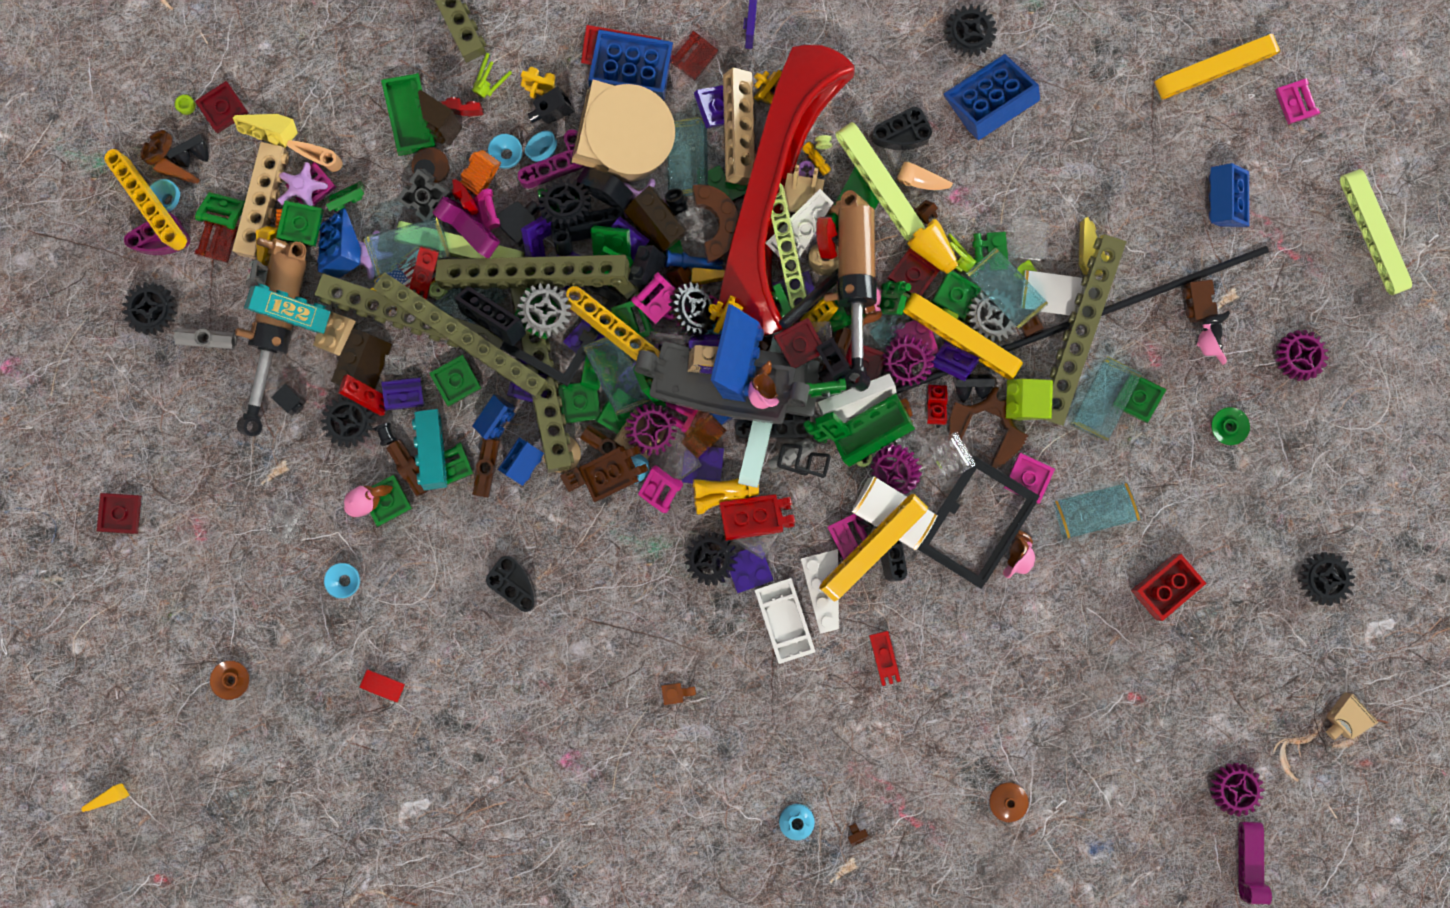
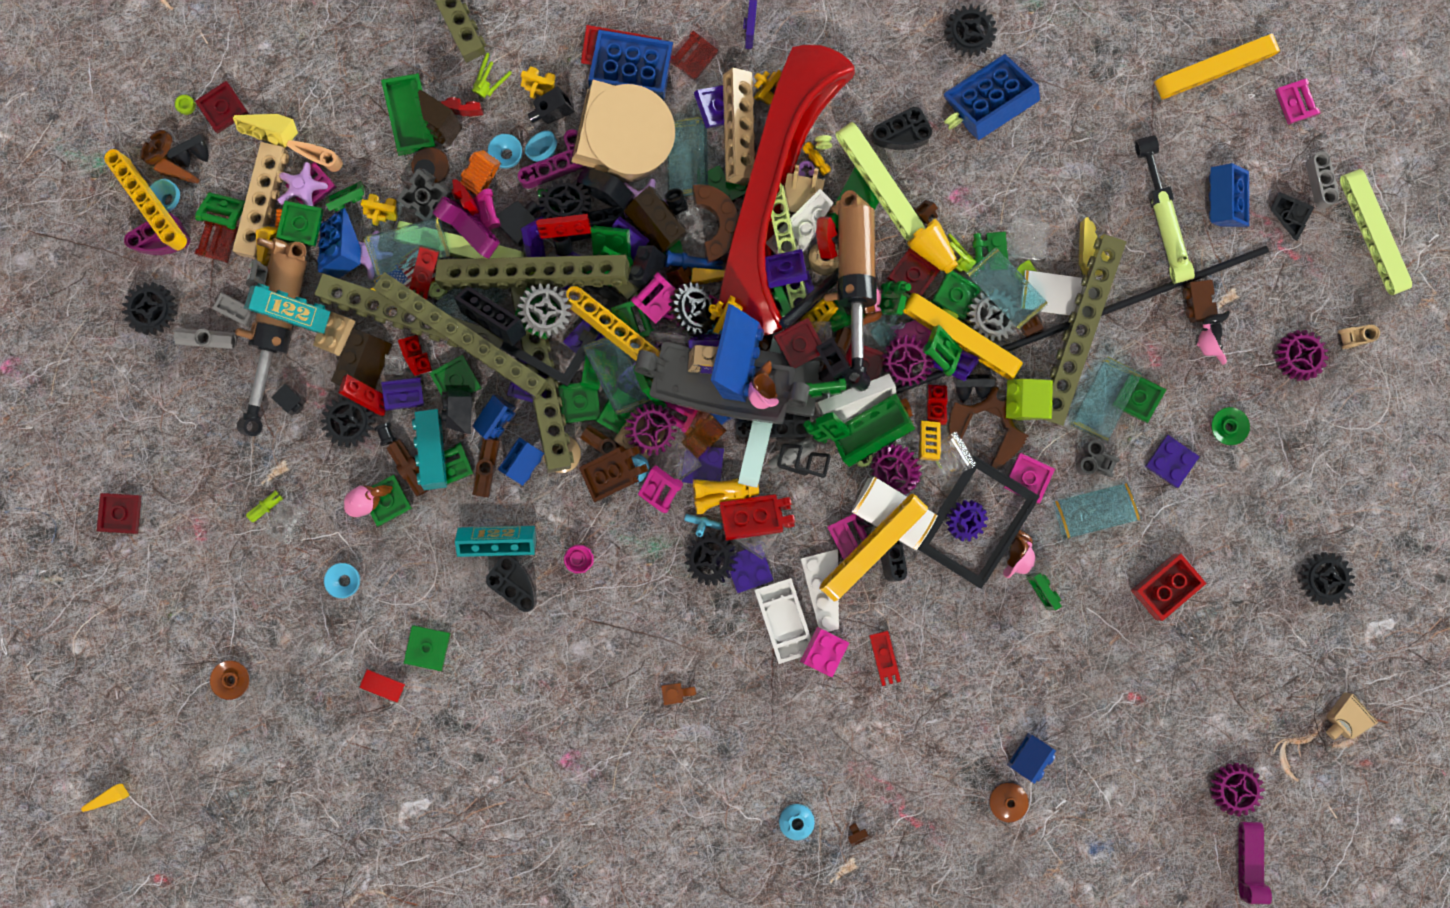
reddish brown tile [560,466,586,492] -> none
light nougat piece [896,162,953,190] -> none
none -> light grey plate [212,292,255,327]
none -> lime axle [246,490,283,523]
none -> yellow hips [361,194,398,226]
none -> red slope [398,335,432,376]
none -> green plate [403,625,451,671]
none -> black slope [441,385,472,434]
none -> teal brick [455,526,537,557]
none -> red hinge [536,214,591,239]
none -> dark pink hair [564,544,594,573]
none -> medium azure piece [684,514,723,537]
none -> dark purple plate [765,249,808,288]
none -> dark pink plate [800,627,849,677]
none -> yellow slope [918,421,941,461]
none -> green plate [922,325,962,376]
none -> yellowish green bush [944,112,963,130]
none -> dark purple gear [946,500,988,542]
none -> blue slope [1007,733,1056,784]
none -> green plate [1026,573,1062,611]
none -> dark grey piece [1076,439,1120,477]
none -> yellowish green piece [1135,135,1194,284]
none -> dark purple plate [1145,435,1200,488]
none -> black slope [1270,191,1315,241]
none -> light grey beam [1306,151,1339,209]
none -> tan piece [1338,325,1380,350]

